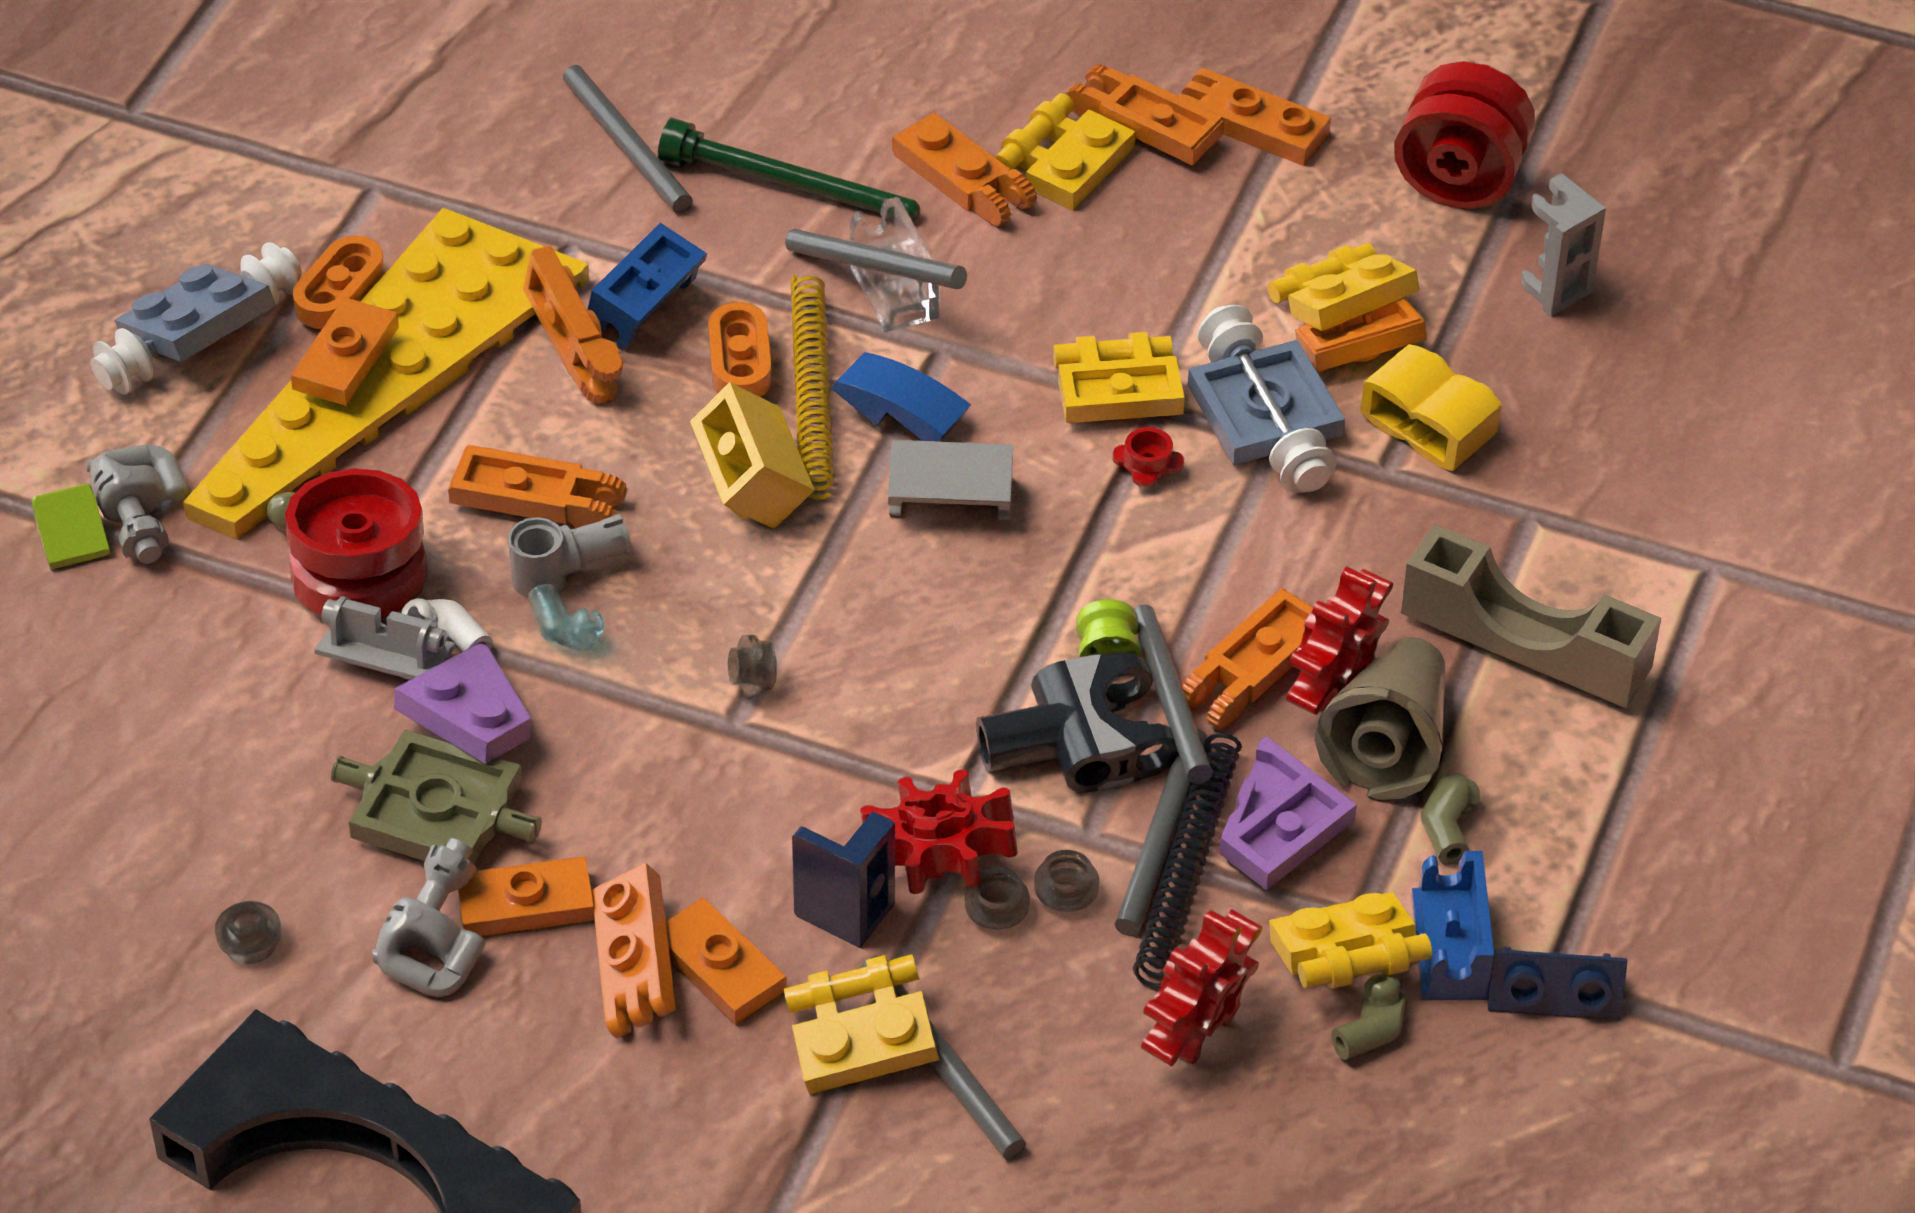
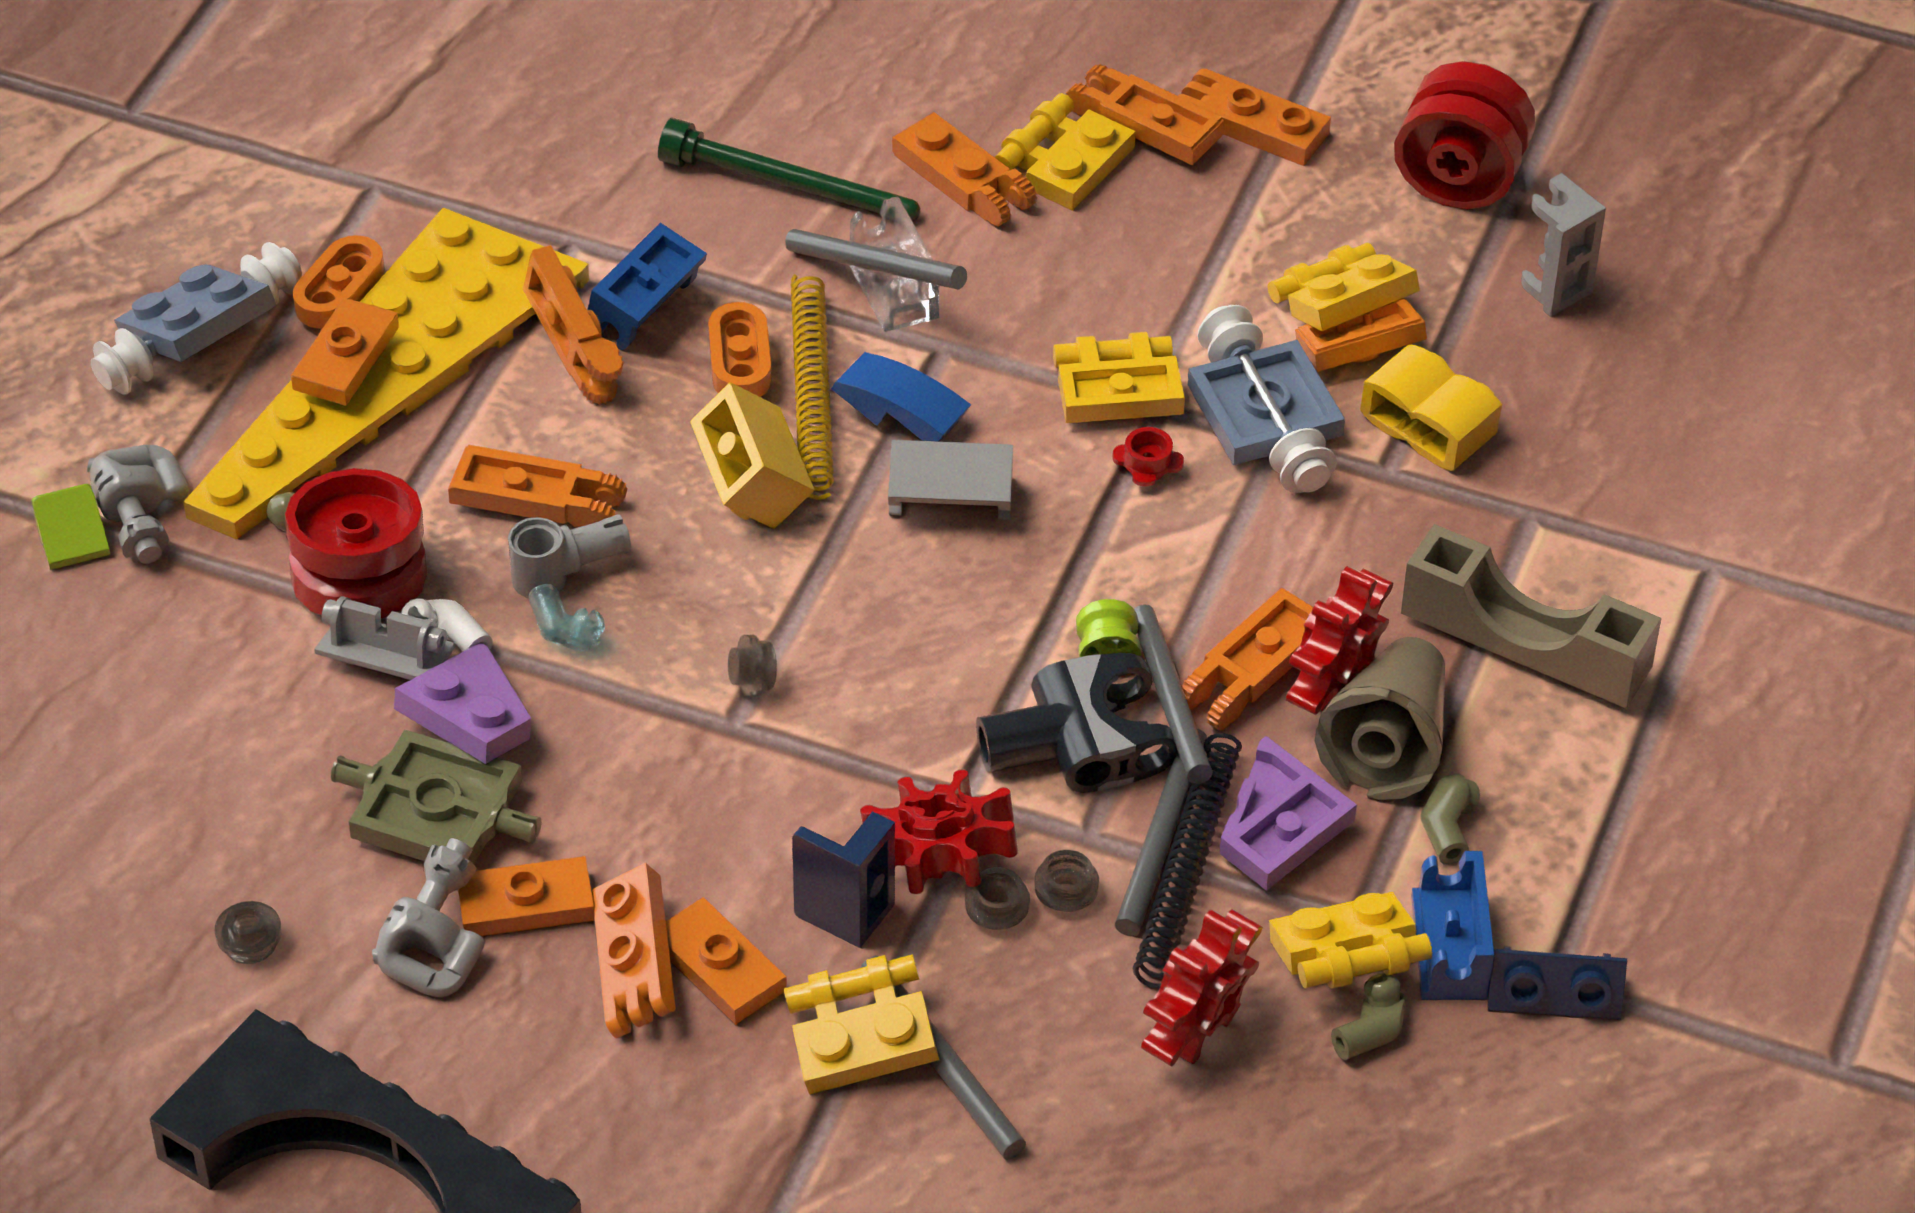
dark grey bar [563,65,693,213] -> none

